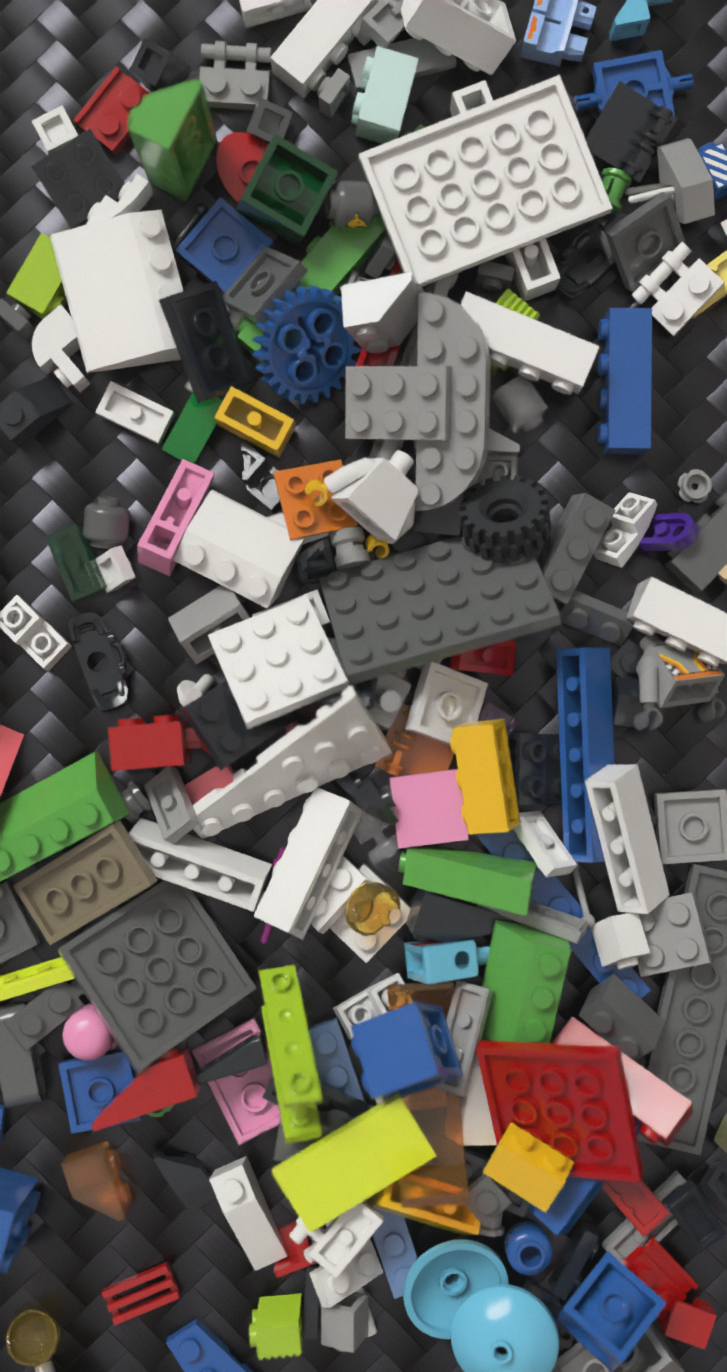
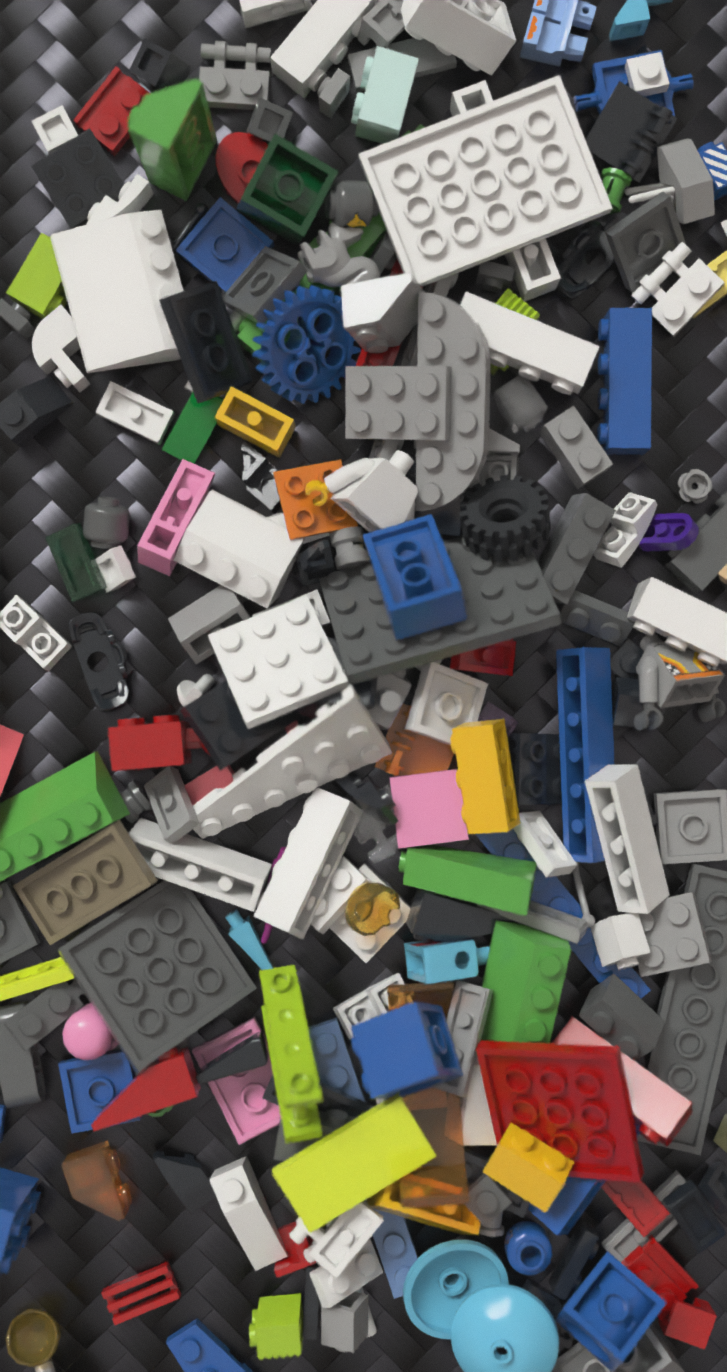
none -> medium azure piece [225,909,274,970]
none -> light grey animal [298,222,380,287]
none -> blue slope [363,514,467,640]
none -> light grey brick [540,406,613,490]
none -> white plate [625,52,669,96]

